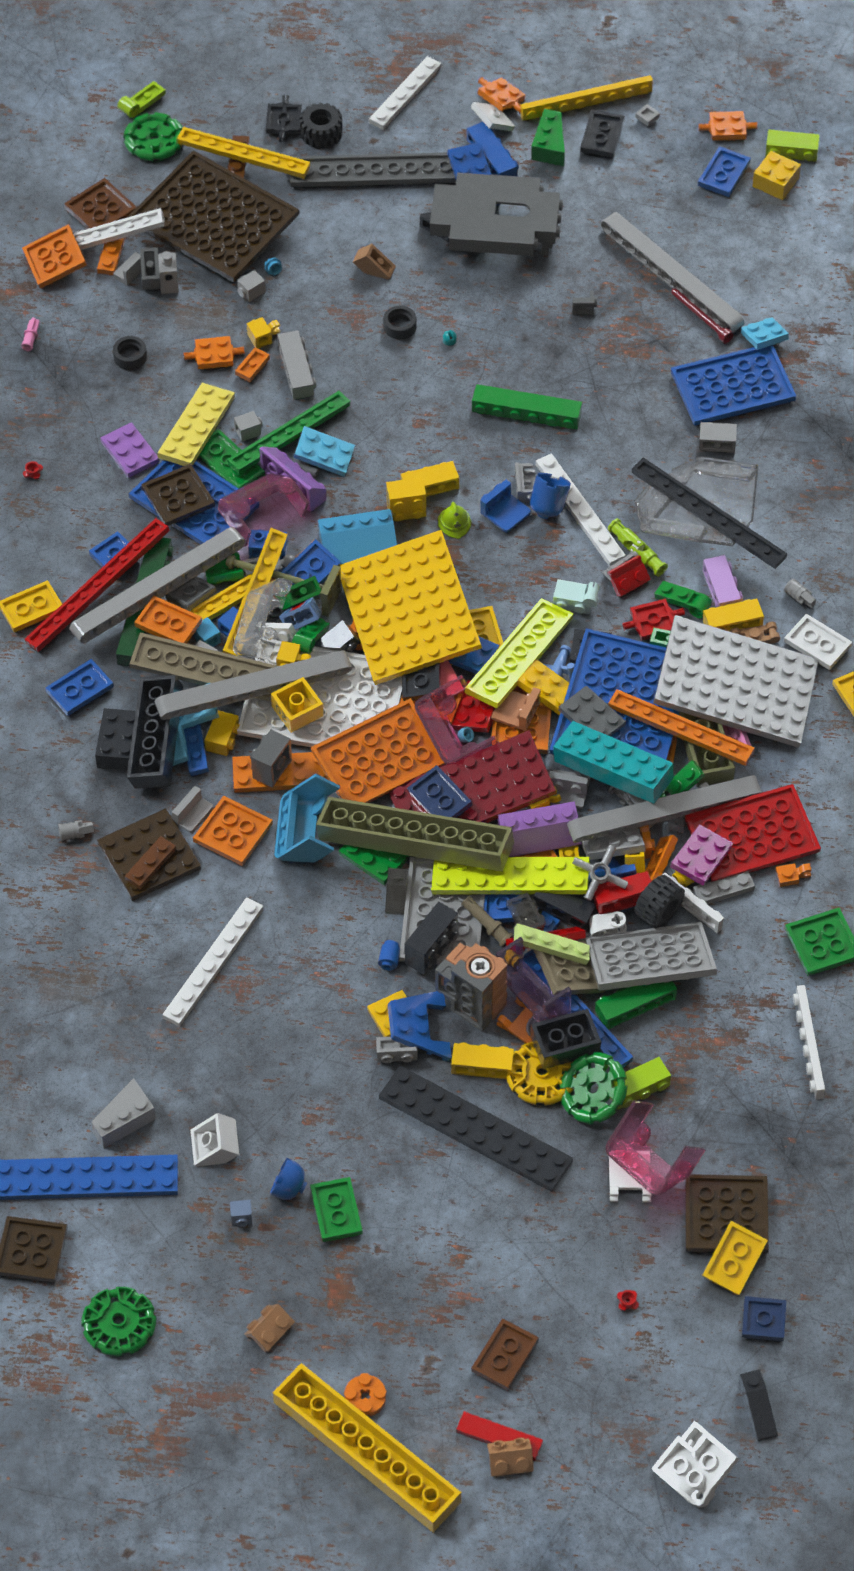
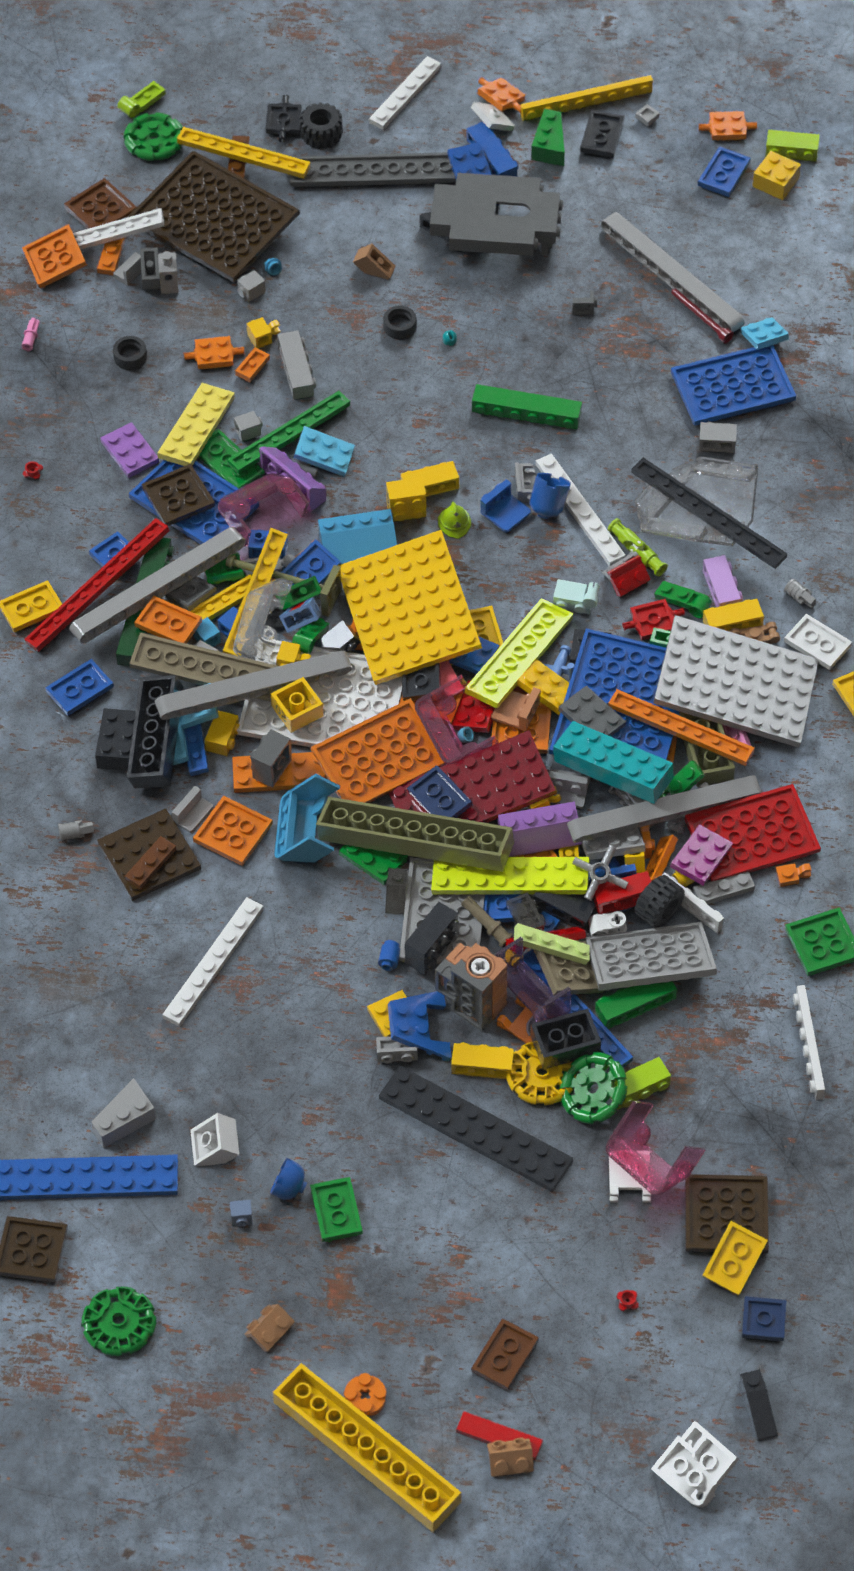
white plate [258,623,297,642] -> none

